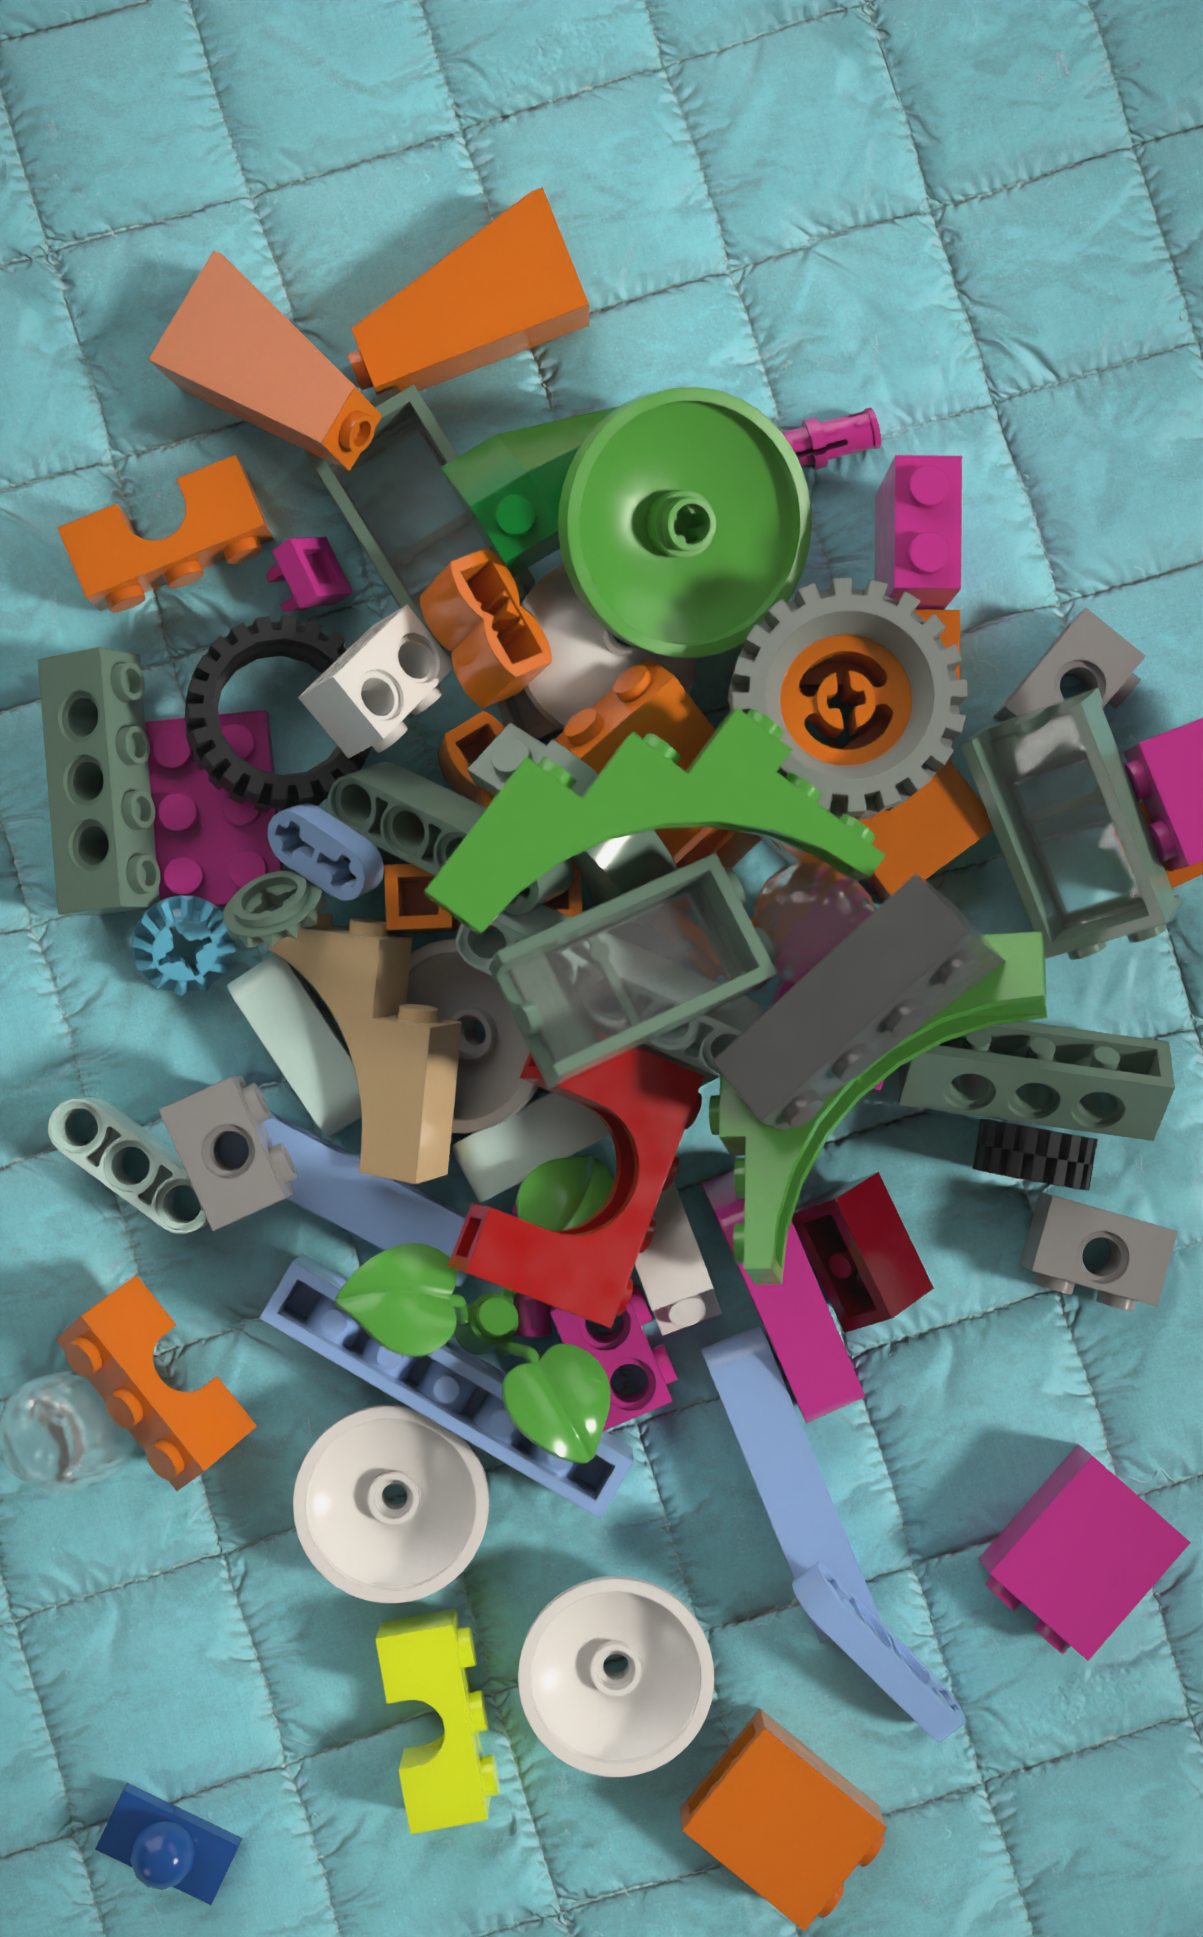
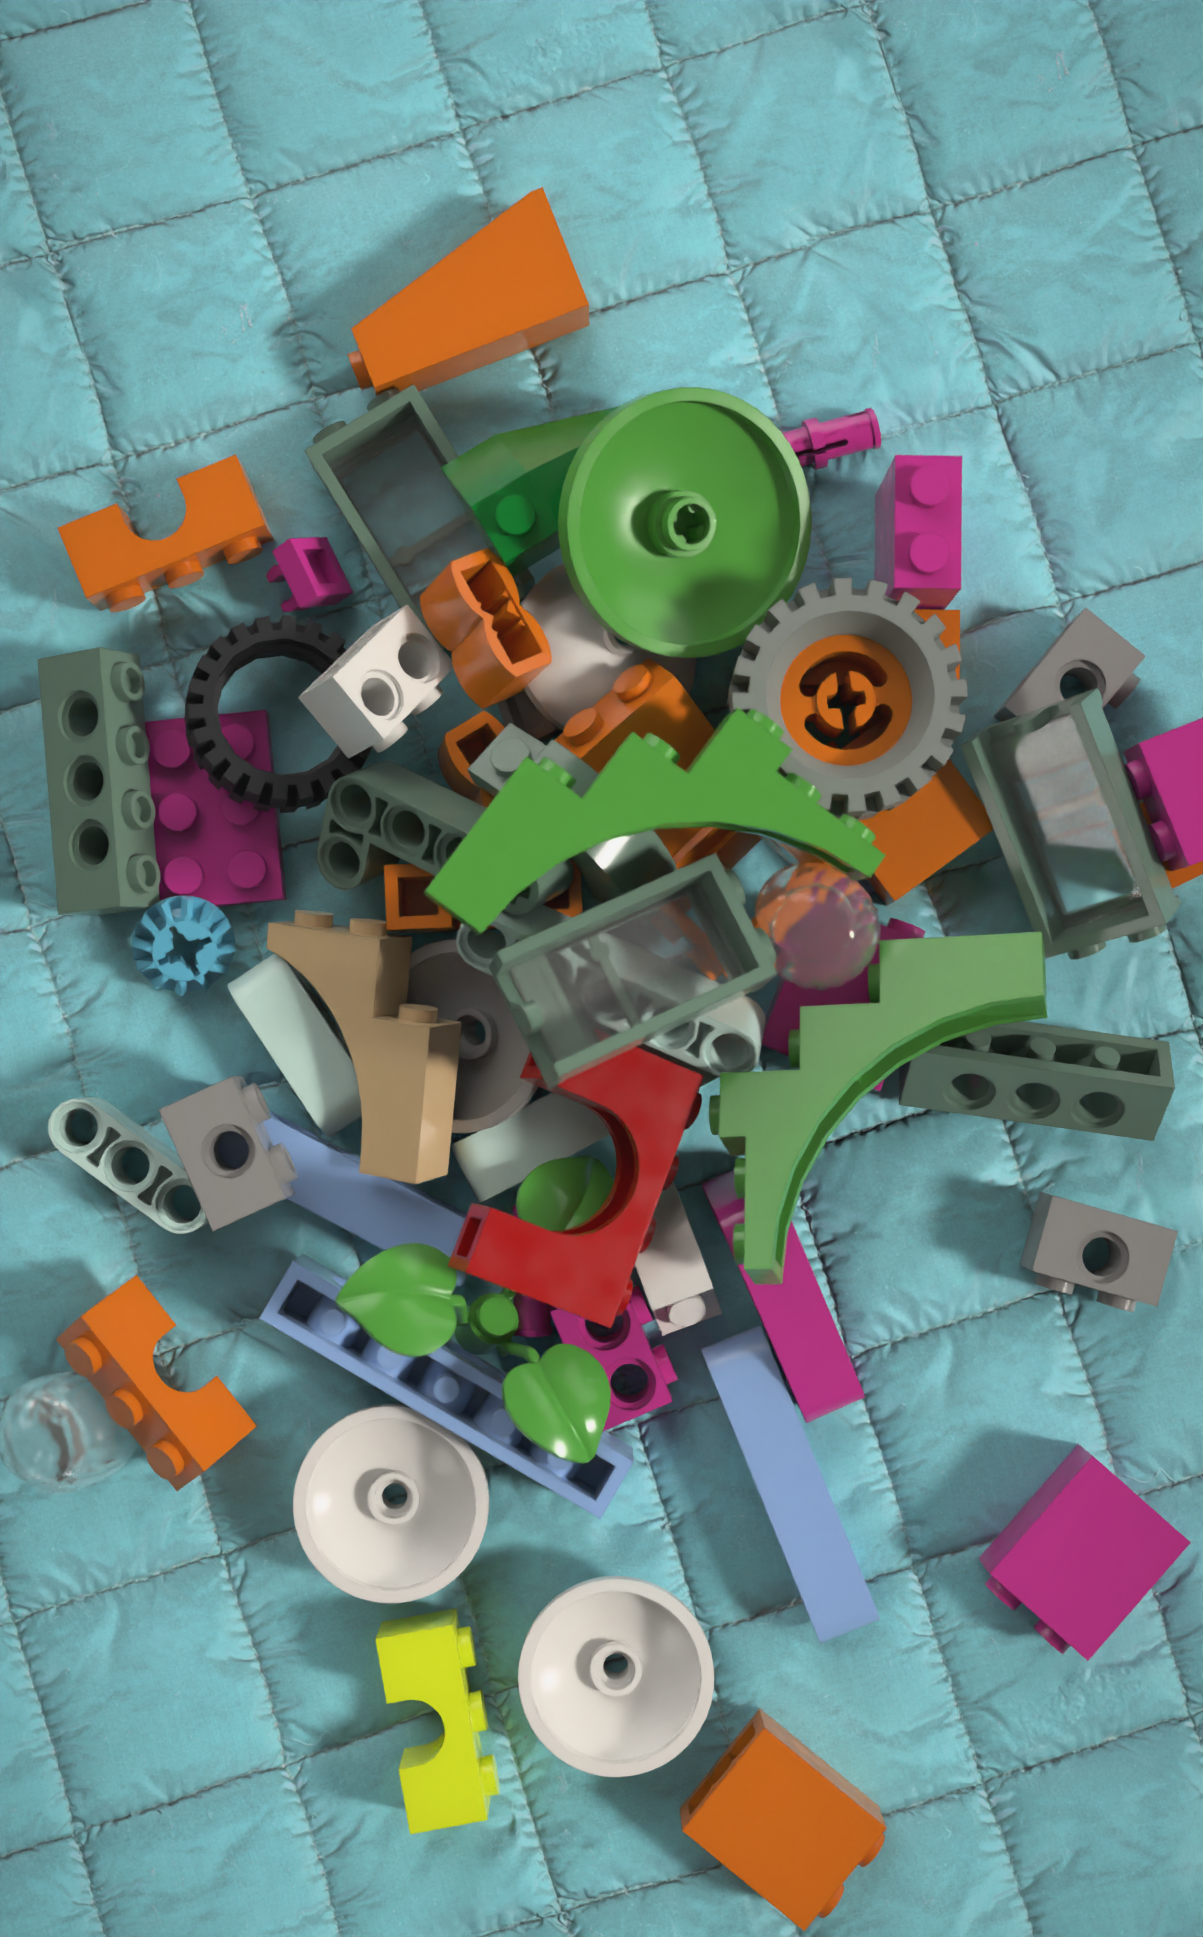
blue tile [95,1783,243,1905] -> none
orange slope [148,250,382,471] -> none
sand green gear [223,870,327,948] -> none
light blue beam [267,803,384,901] -> none
dark grey wedge [713,874,1005,1131] -> none
light blue beam [791,1561,966,1742] -> none
dark red brick [792,1172,934,1333] -> none
black tyre [972,1118,1098,1191] -> none

